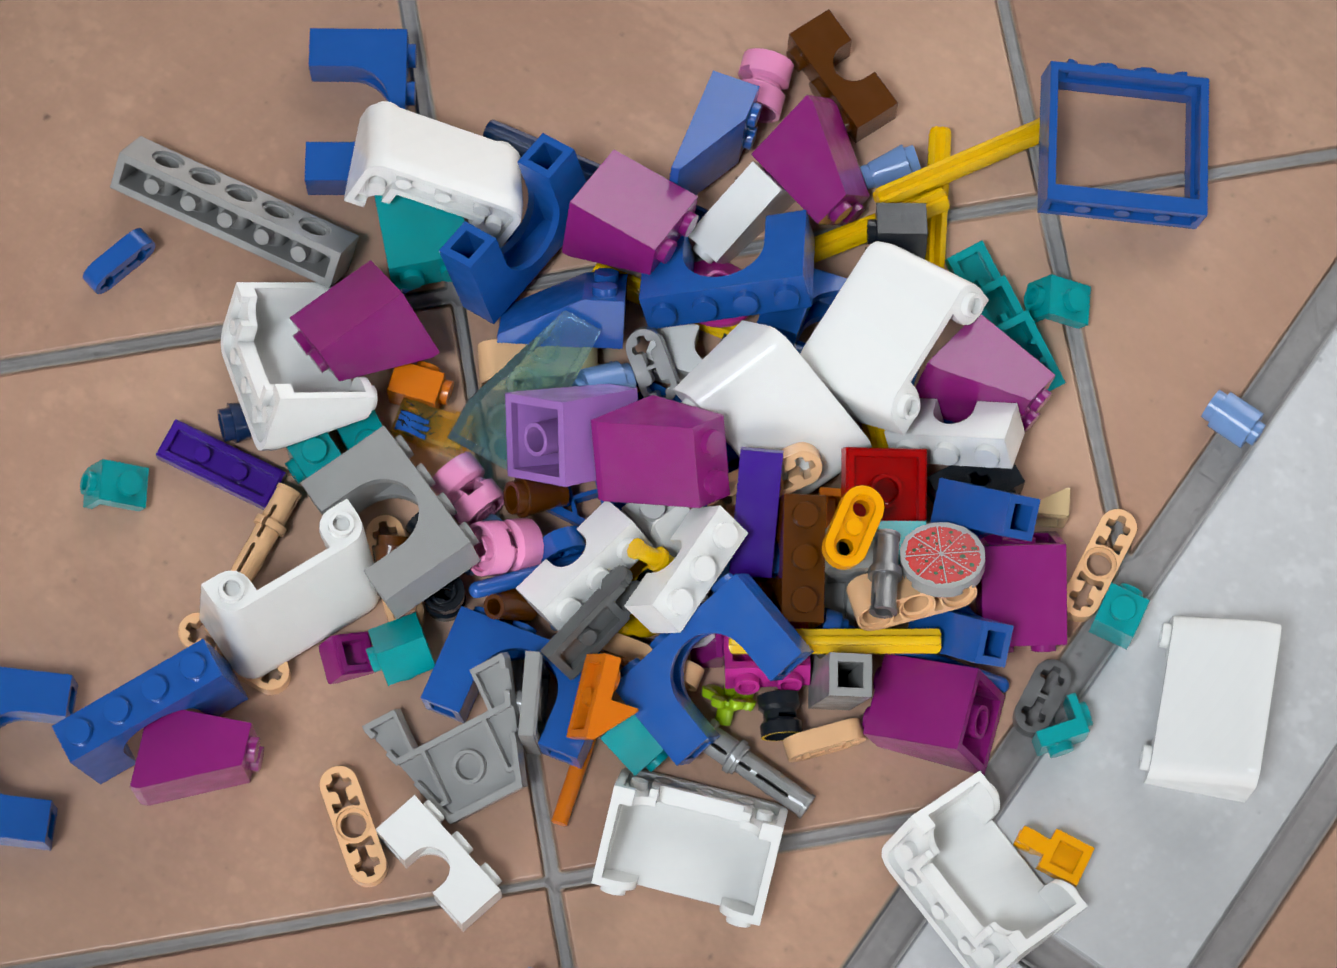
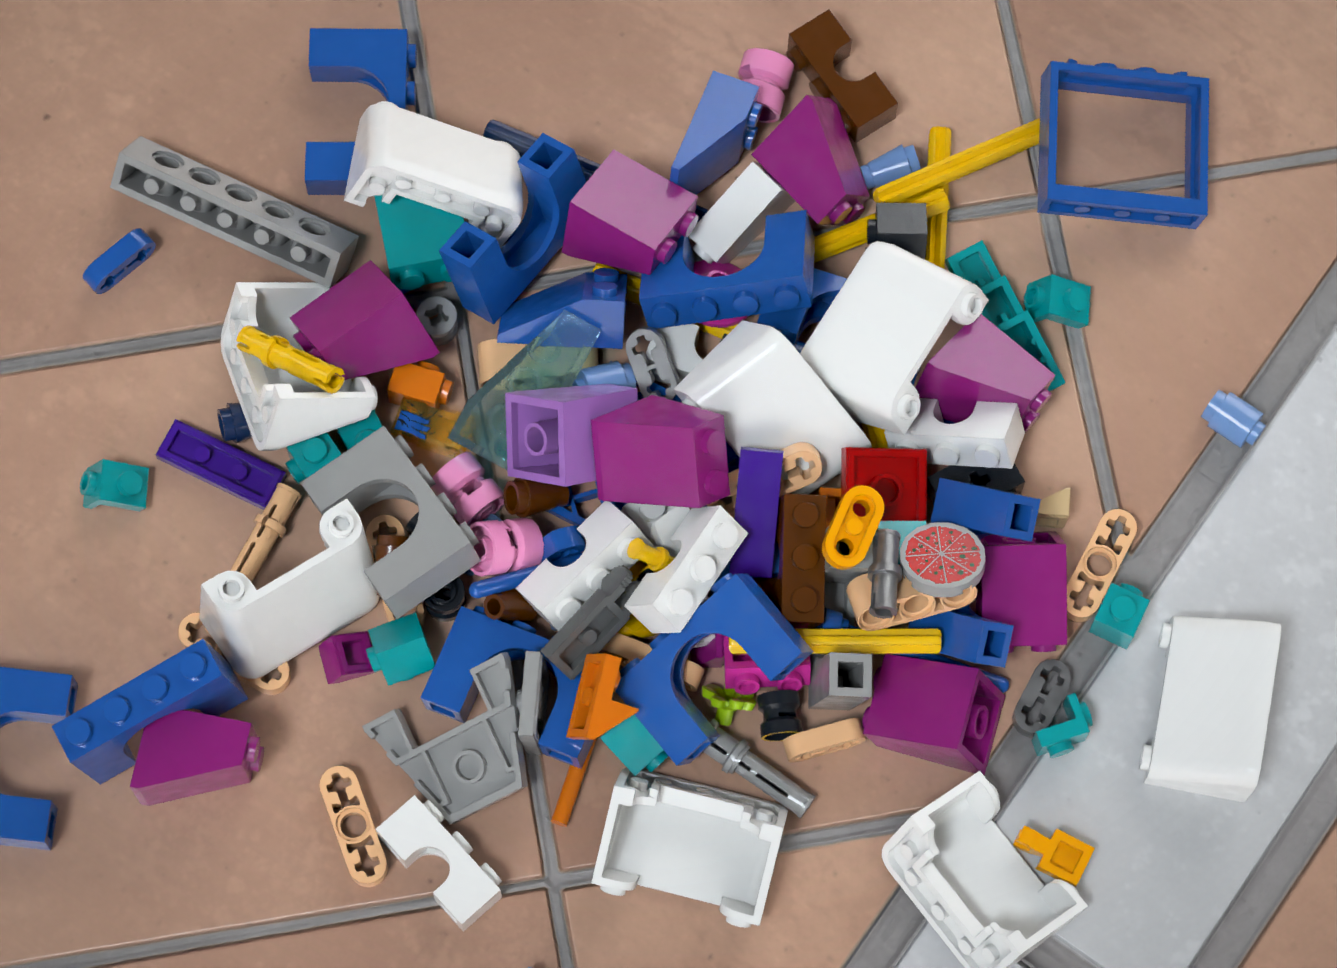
none -> yellow pin [236,325,345,394]
none -> light grey wheel [416,296,458,346]

